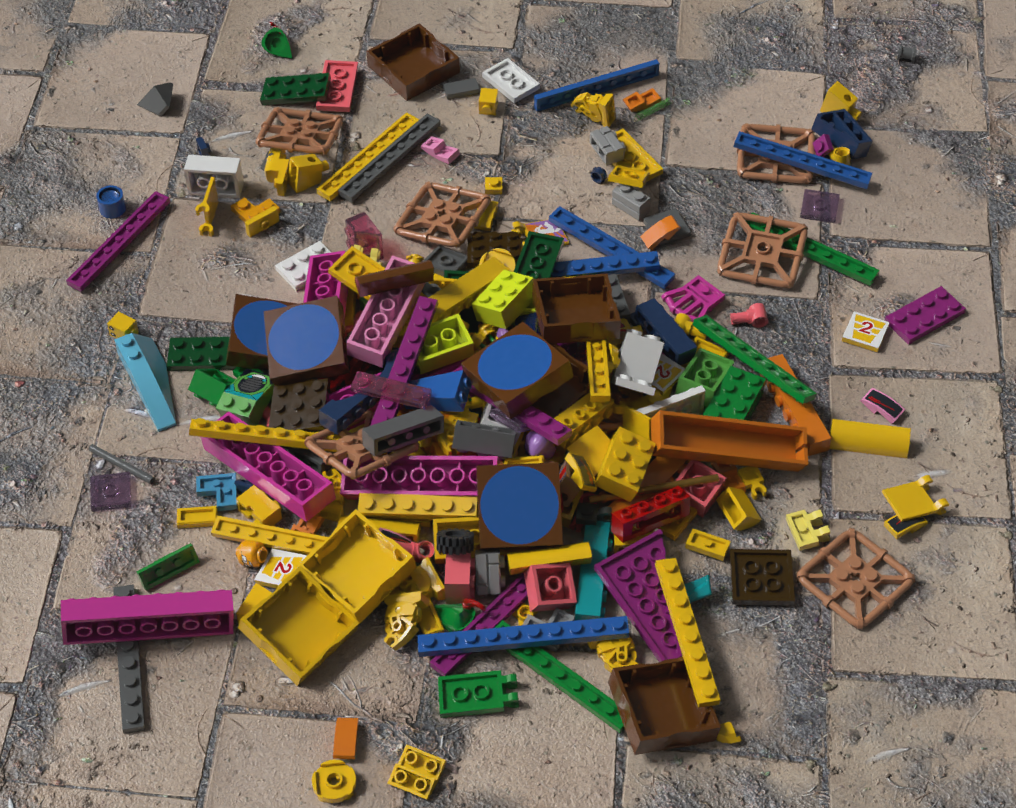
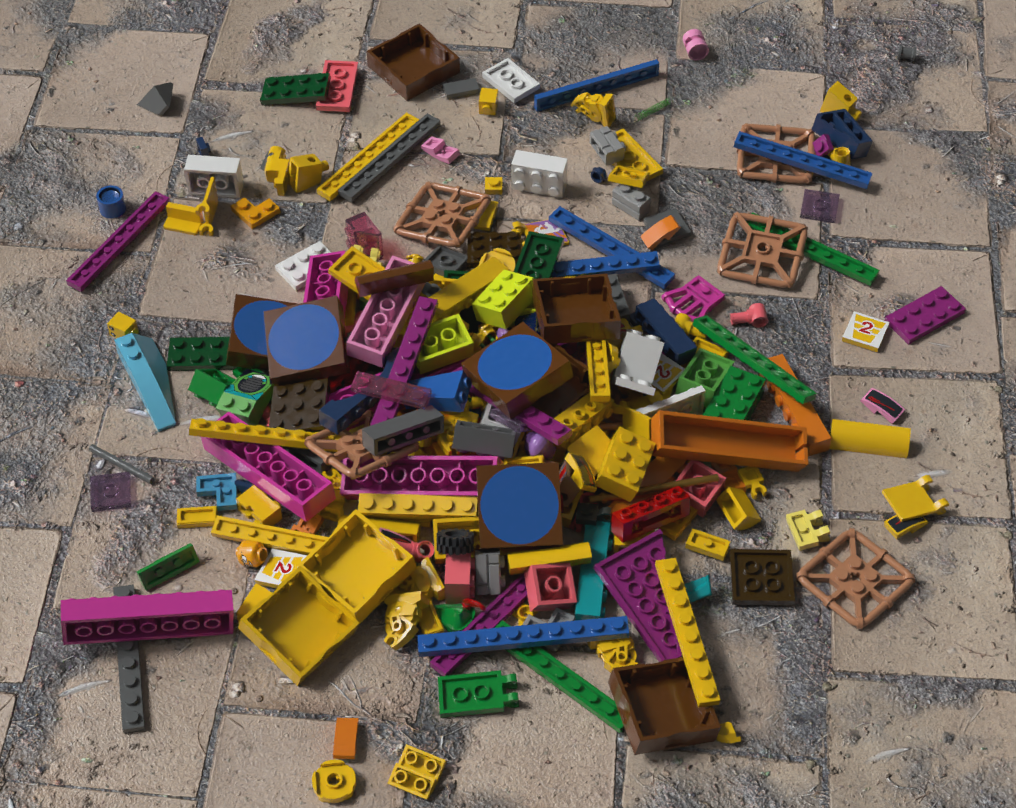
yellow plate [245,206,279,237] -> none
nougat plate [255,107,343,156] -> none
green piece [261,22,293,58] -> none
orange slope [623,88,662,112] -> none
none -> yellow panel [163,202,204,235]
none -> white brick [511,150,568,198]
none -> bright pink wheel [683,29,709,61]

